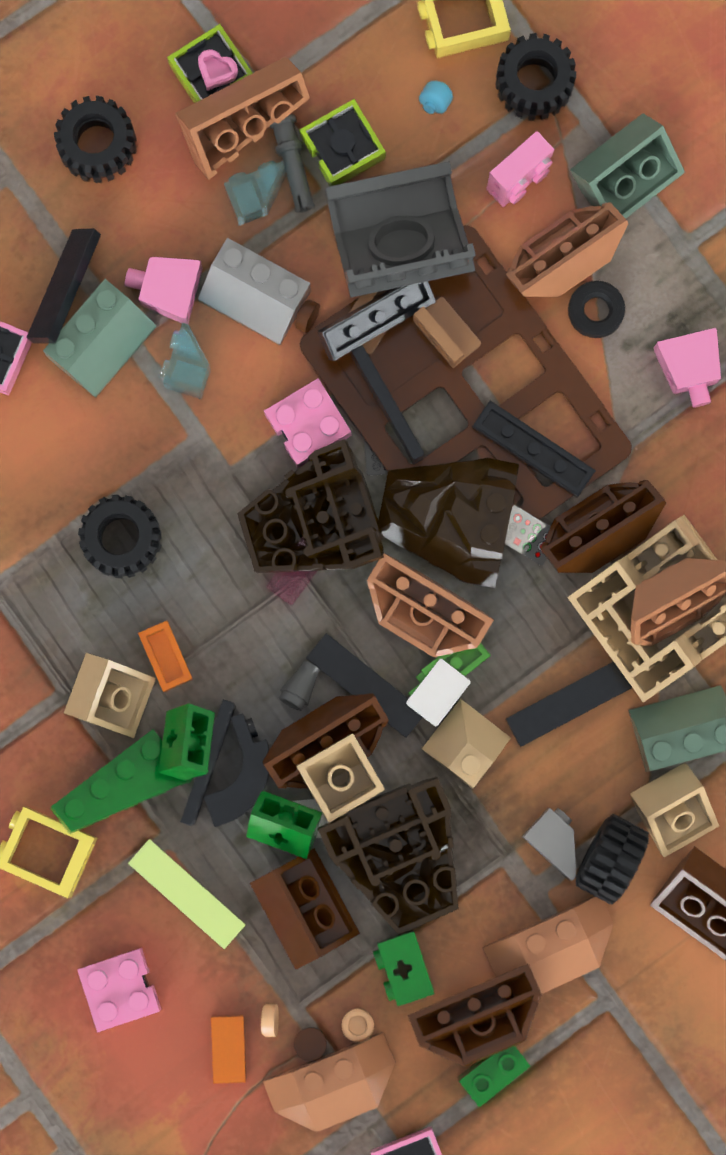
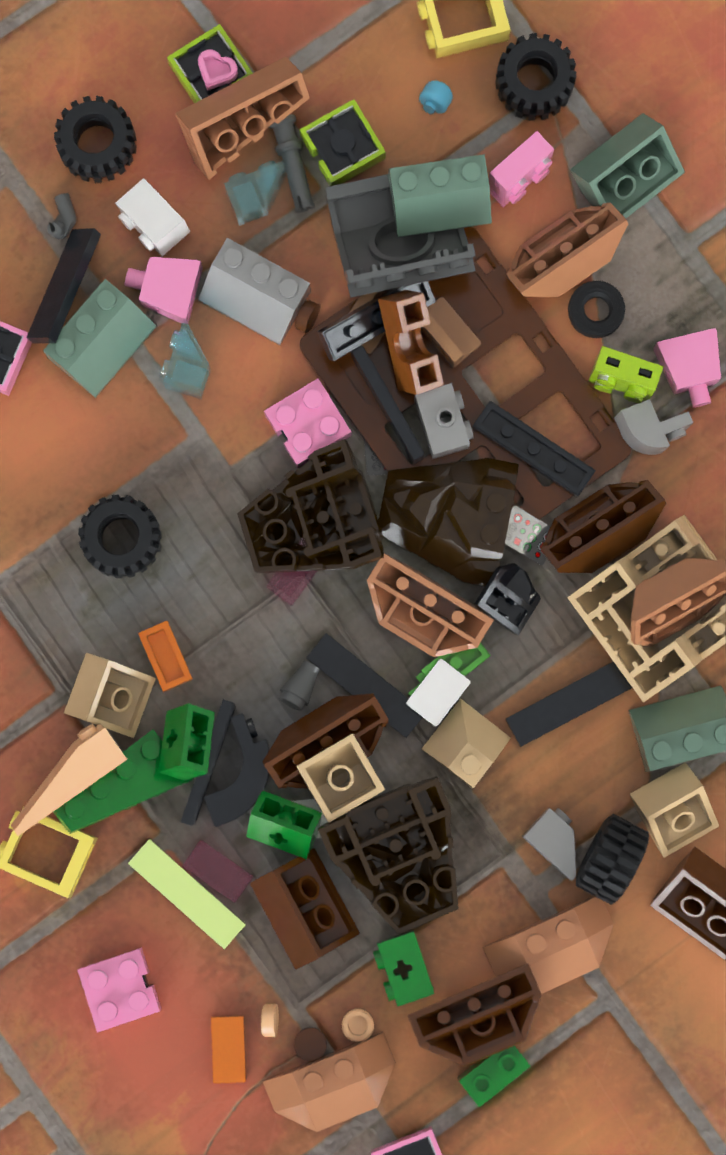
none -> light nougat wedge [10,724,127,836]
none -> dark grey arm [47,193,77,240]
none -> white brick [116,178,190,256]
none -> clear pink tile [182,840,254,903]
none -> dark orange arch [378,290,444,395]
none -> sand green slope [388,154,492,238]
none -> light grey brick [414,383,474,459]
none -> black slope [474,563,541,635]
none -> lime piece [588,346,664,403]
none -> light grey brick [614,399,693,455]

